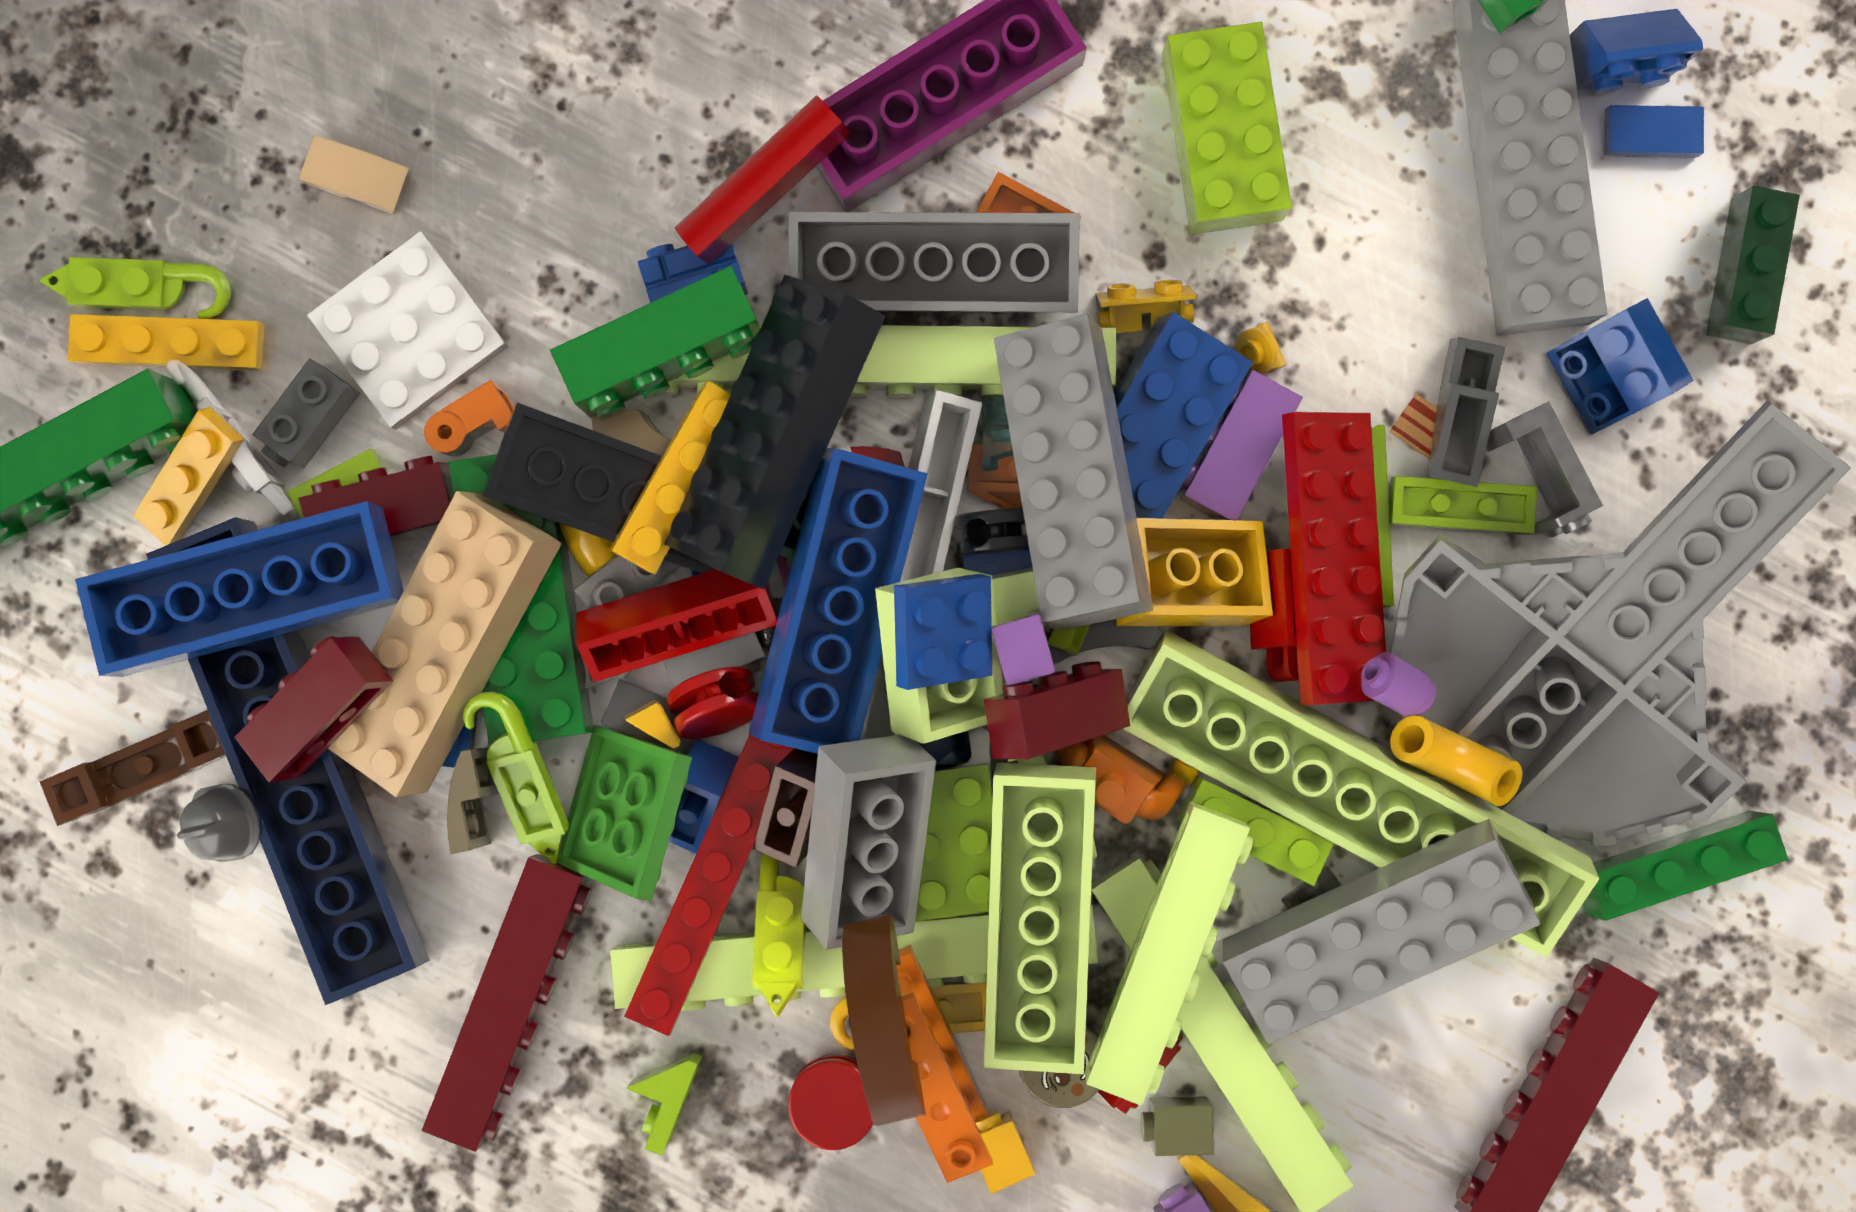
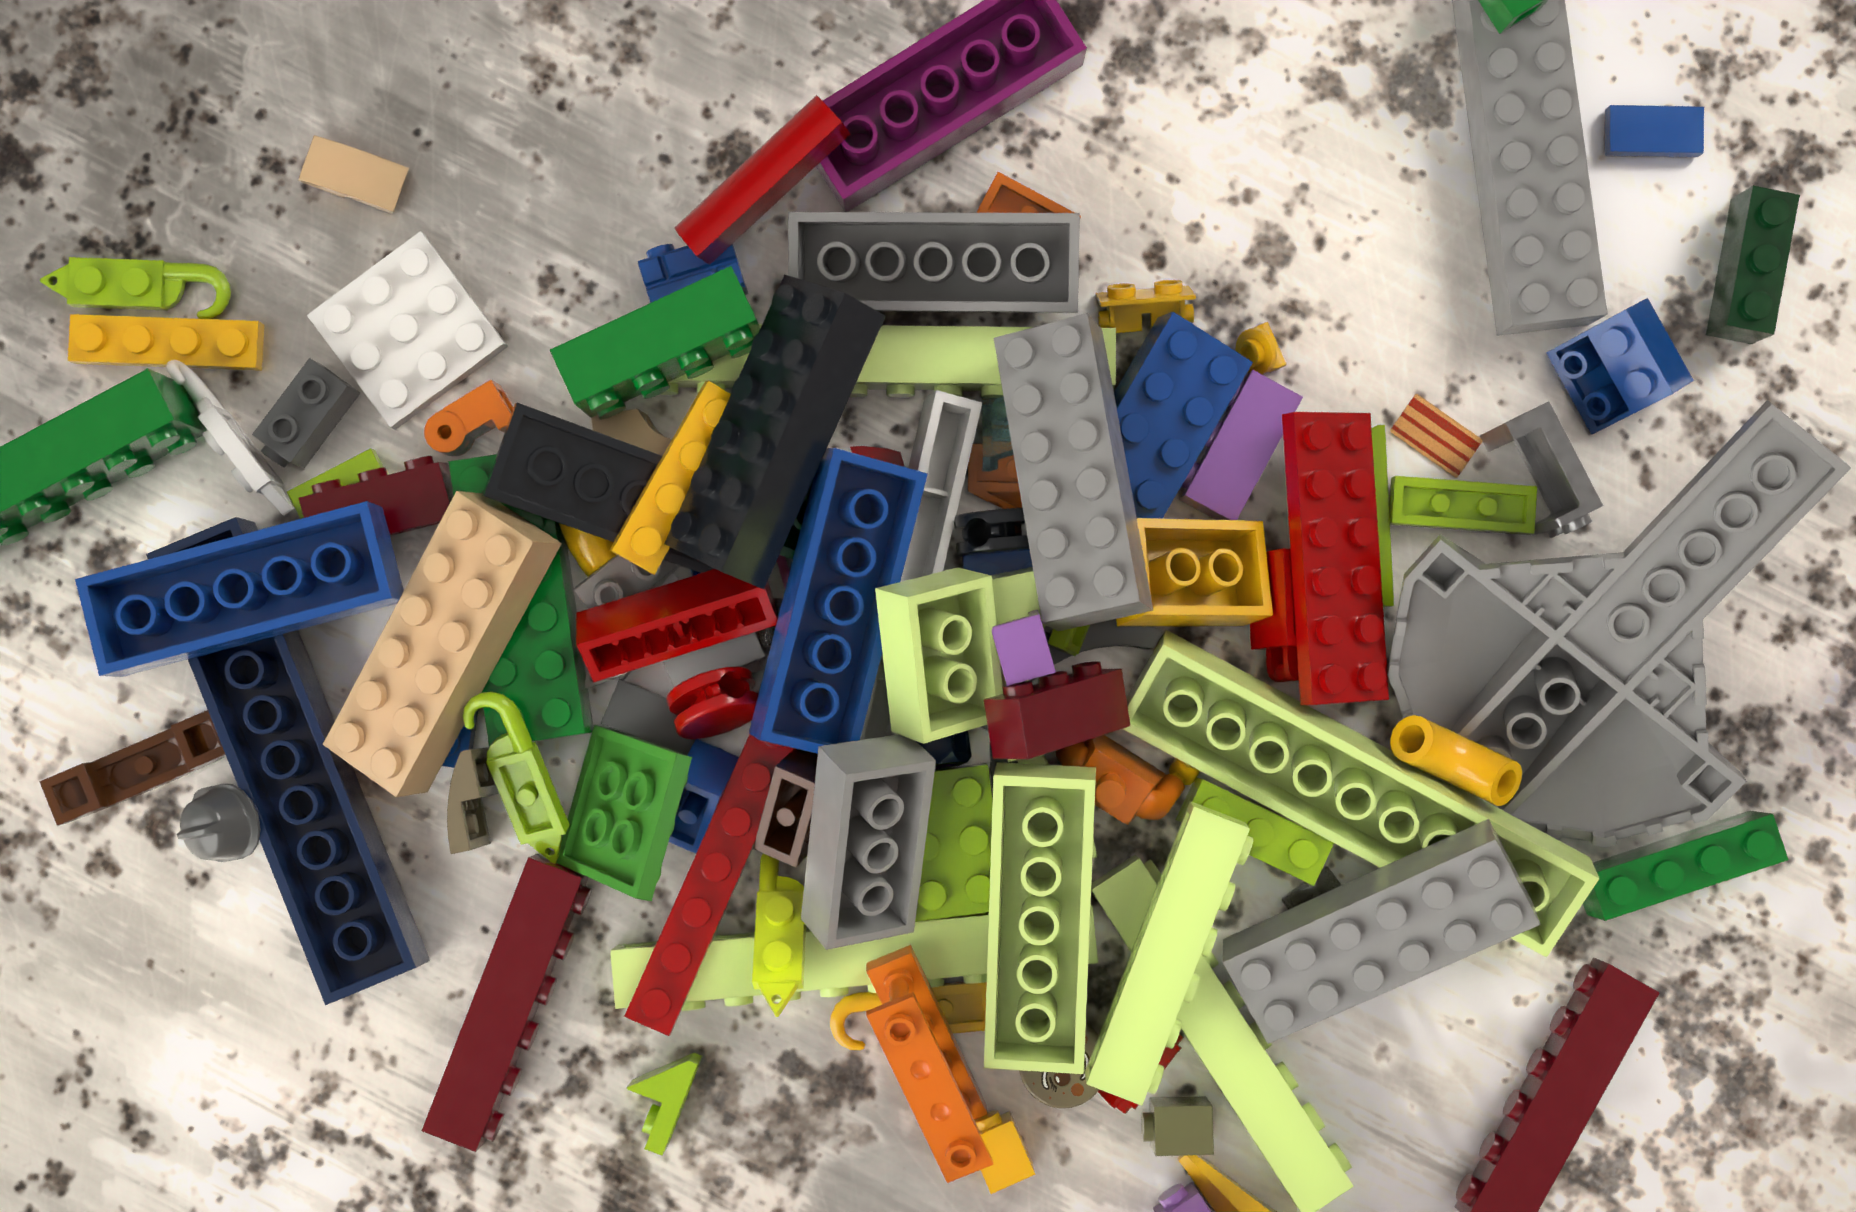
yellow plate [133,407,245,546] -> none
dark red brick [235,636,394,782] -> none
yellow slope [624,700,681,749] -> none
red head [788,1054,873,1150] -> none
reddish brown slope [842,914,926,1126] -> none
blue plate [894,574,992,690] -> none
lime brick [1162,21,1292,235] -> none
medium lavender brick [1361,652,1436,716] -> none
dark grey slope [1429,337,1505,487] -> none
blue slope [1570,8,1703,94] -> none

